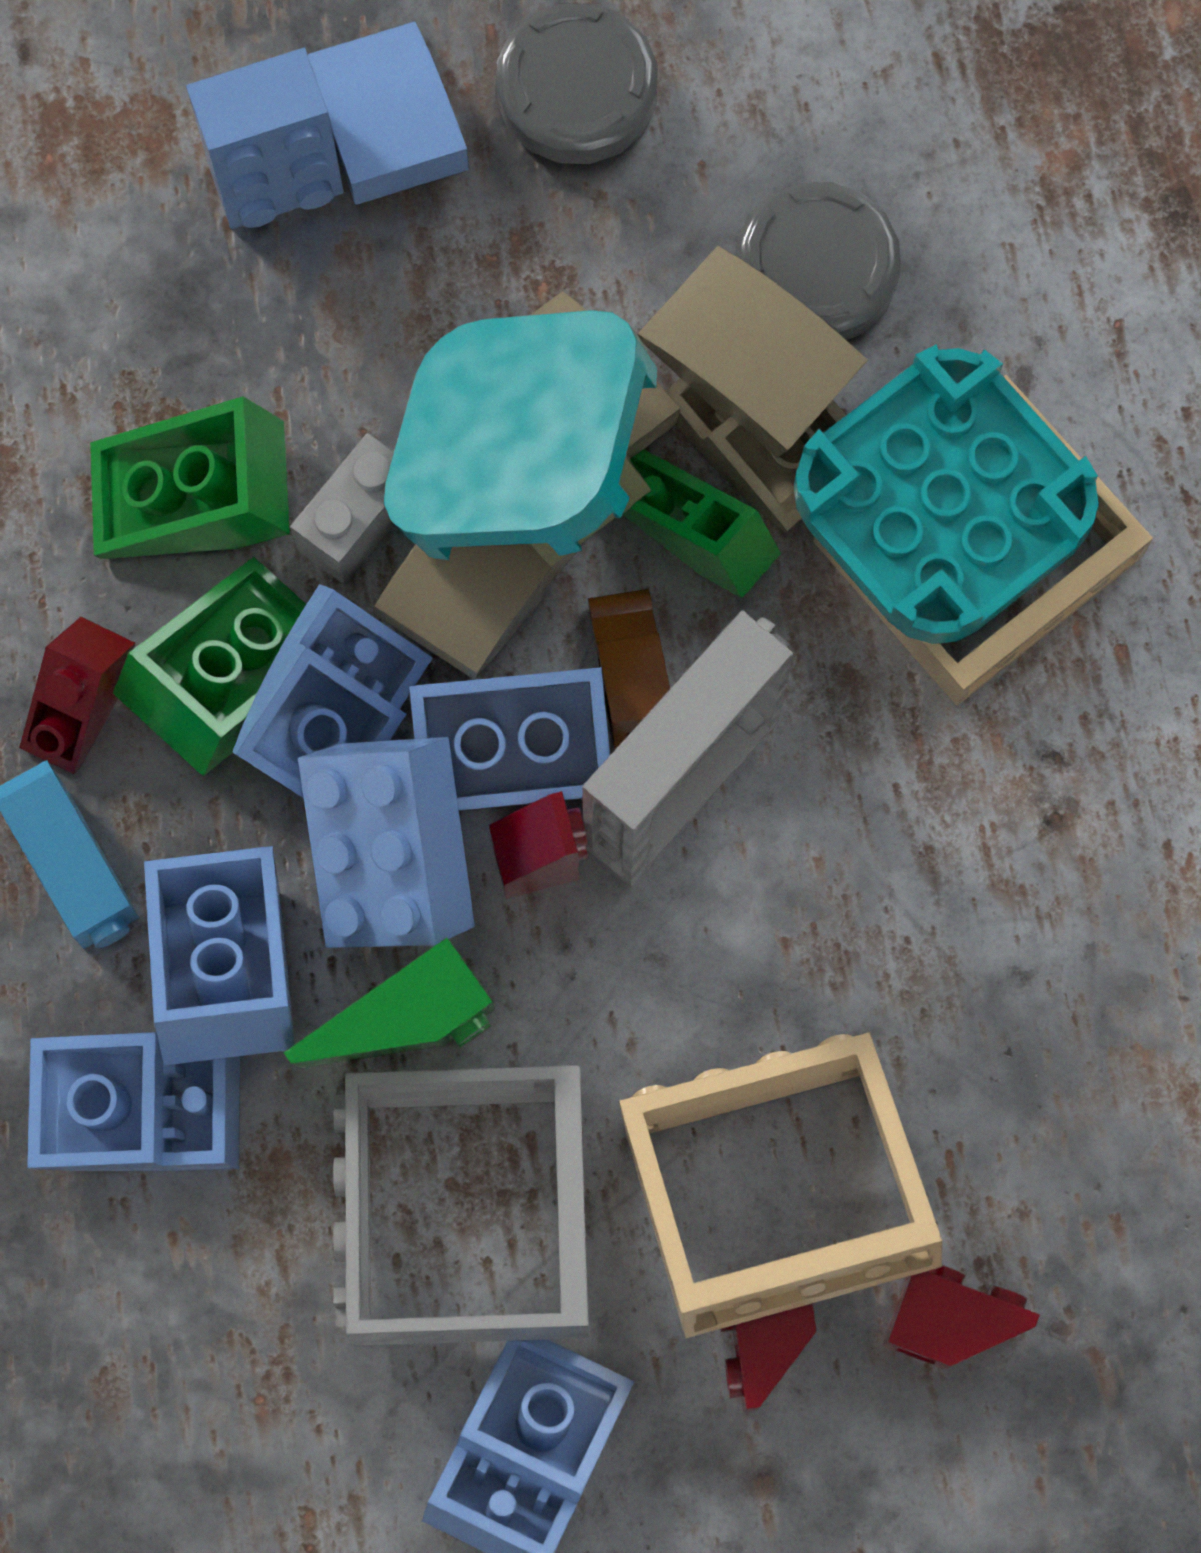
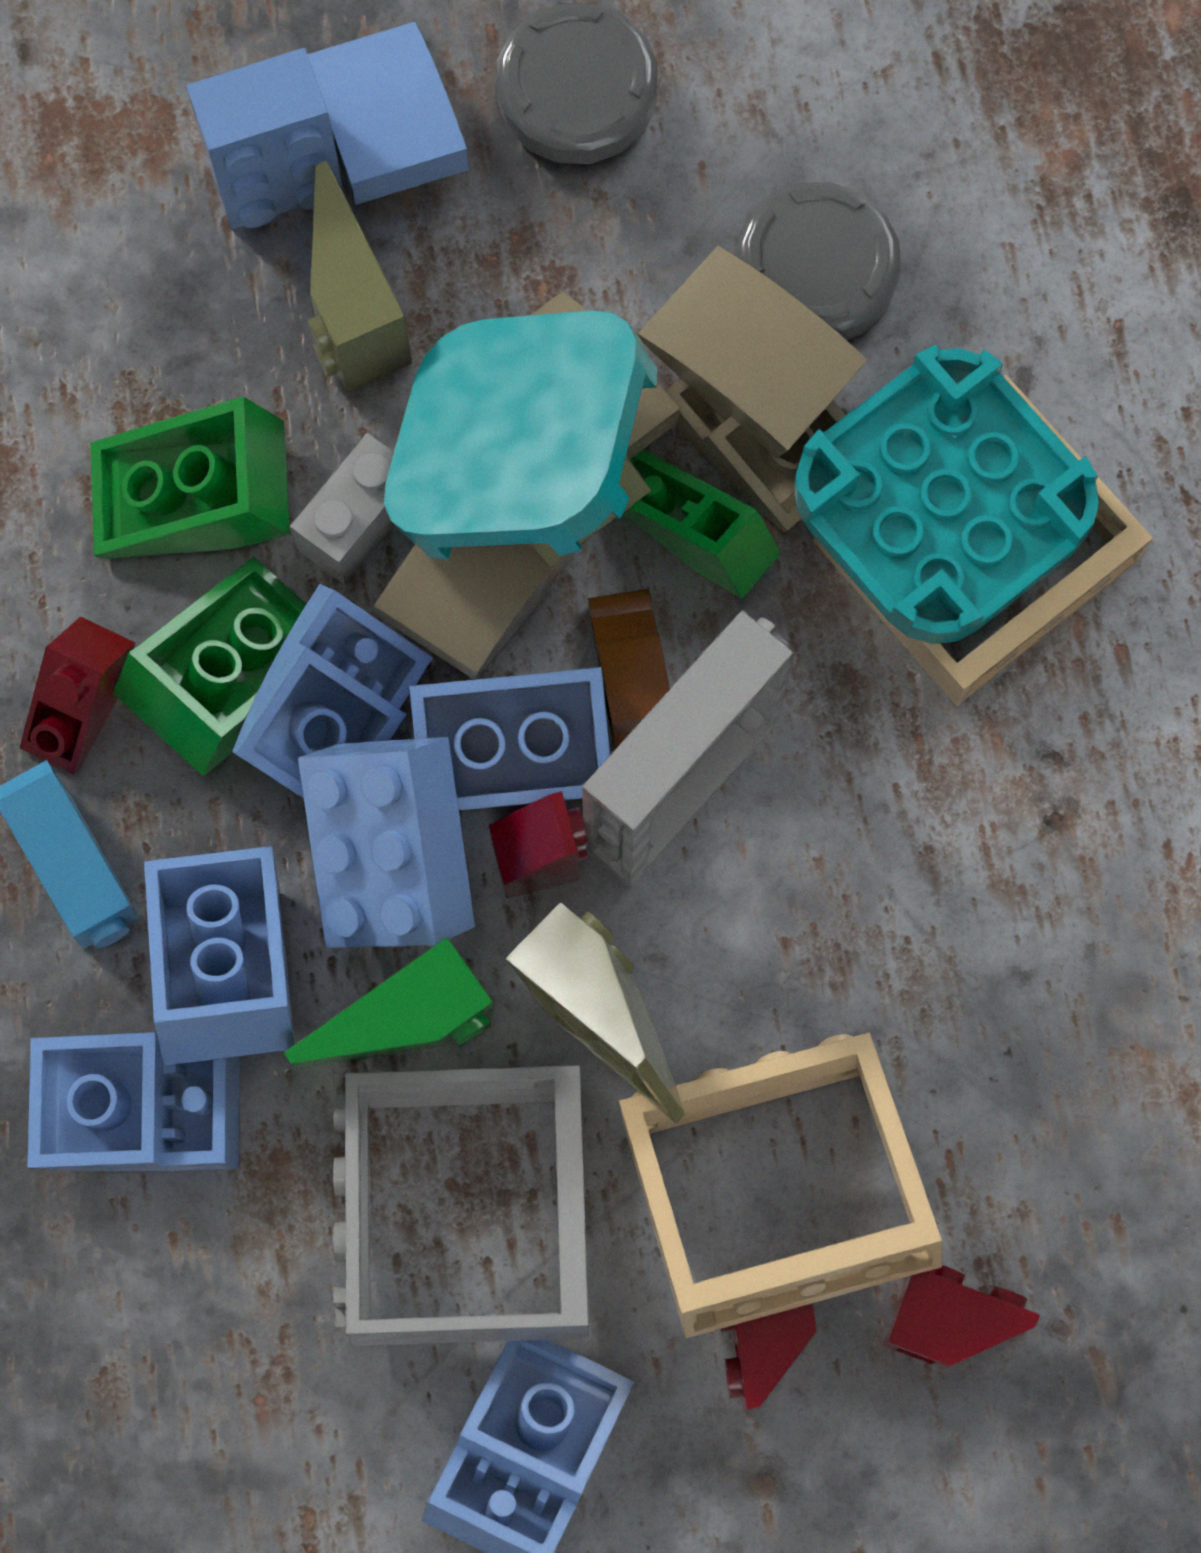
none -> olive slope [307,160,412,393]
none -> slope [506,903,685,1124]

